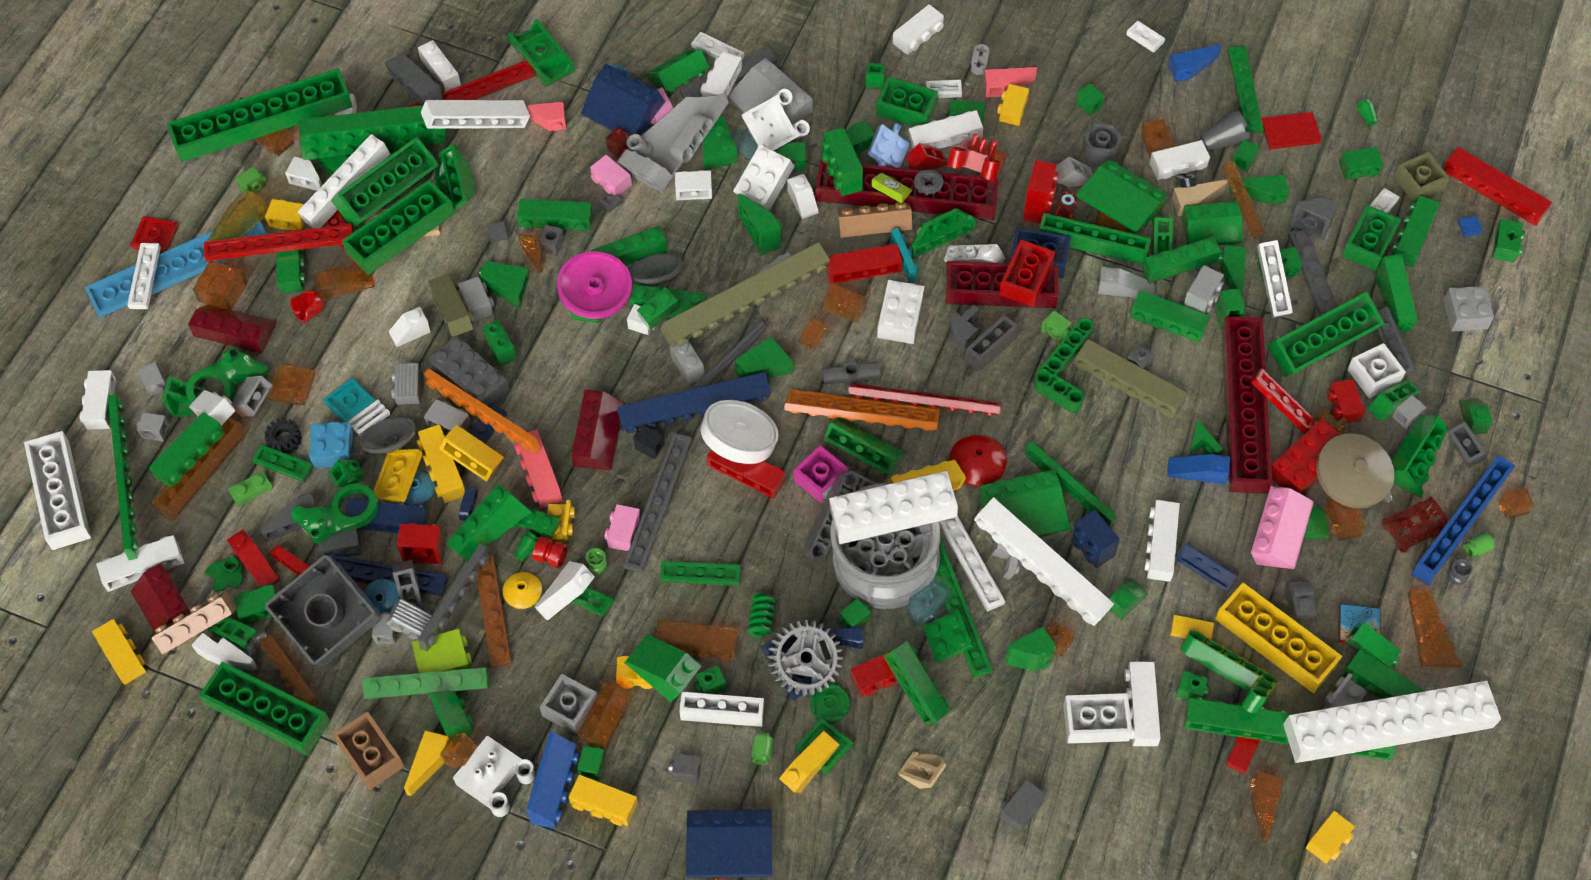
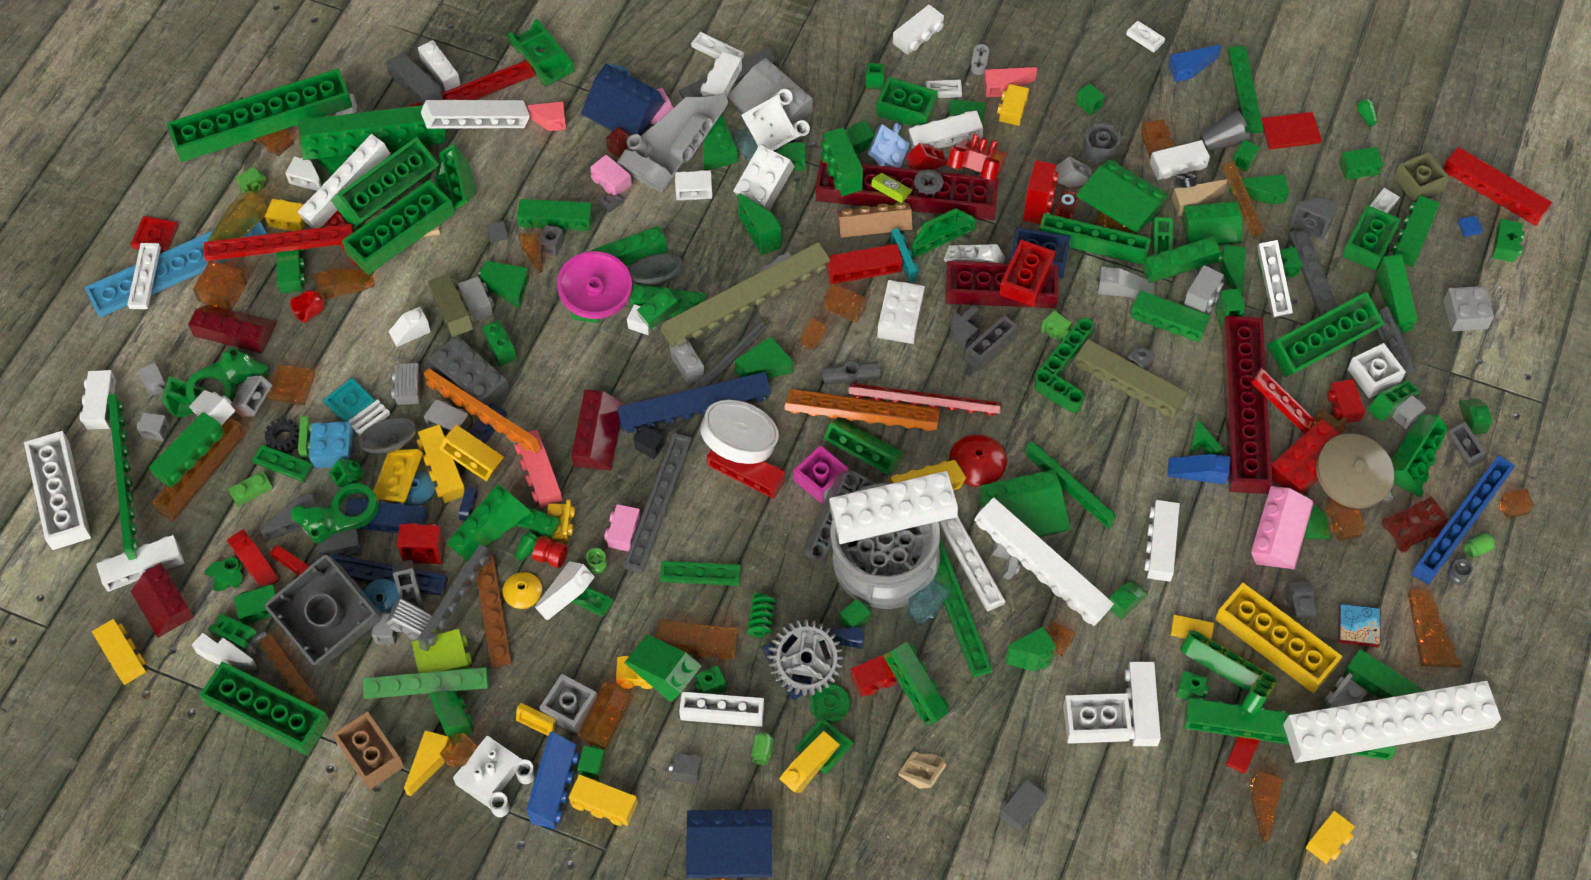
brick [151,592,236,655] -> none
green slope [645,49,710,94] -> none
white slope [787,174,819,219] -> none
green plate [923,610,974,664] -> none
dark blue brick [1072,510,1120,568] -> none
dark blue plate [1176,543,1239,592] -> none
green slope [1345,622,1401,668] -> none
none -> bright green plate [298,416,311,459]
none -> yellow tile [516,703,557,736]

